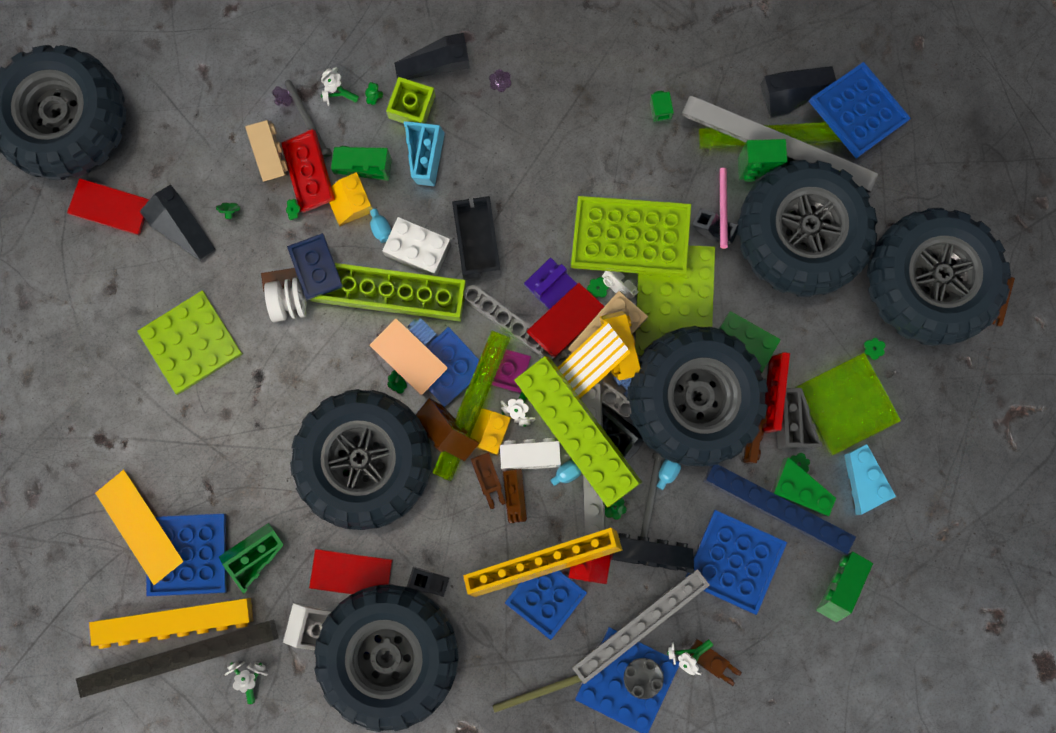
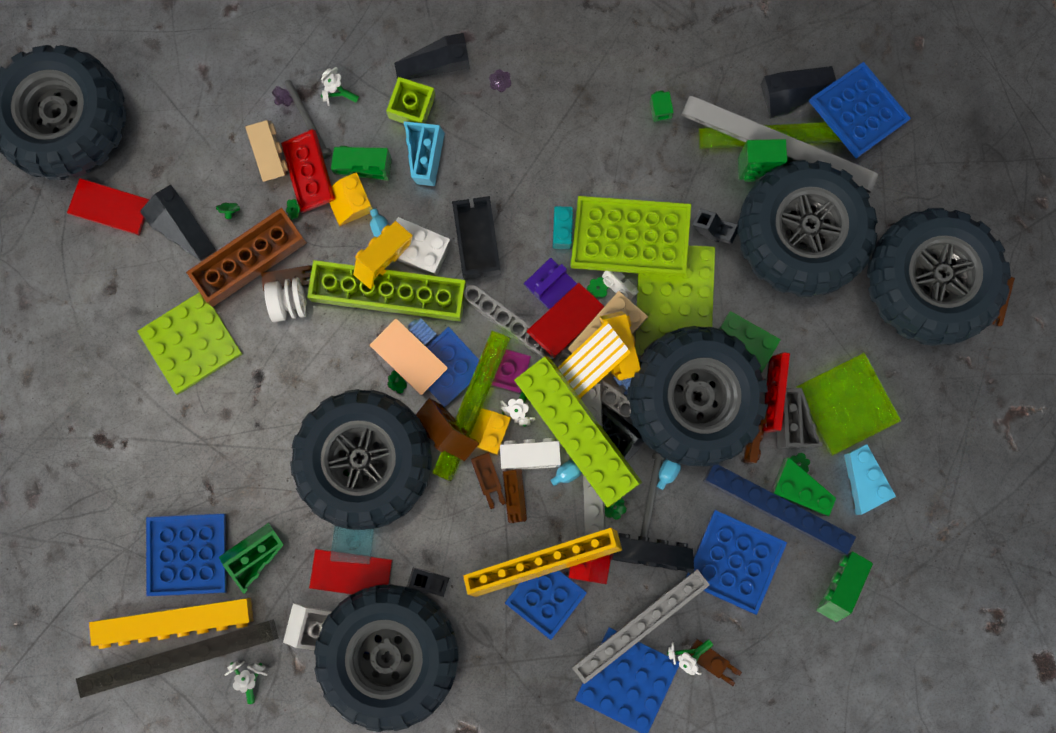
yellow sticker [95,469,184,585] -> none
dark blue tile [287,233,343,300] -> none
green plant [365,82,383,105] -> none
olive axle [492,675,582,713] -> none
dark grey dish [624,658,664,699] -> none
bright pink axle [720,168,728,249] -> none
green plant [864,338,886,360] -> none
none -> dark orange brick [186,207,307,307]
none -> clear light blue plate [330,526,374,564]
none -> yellow wedge [353,221,413,290]
none -> teal brick [553,206,573,249]

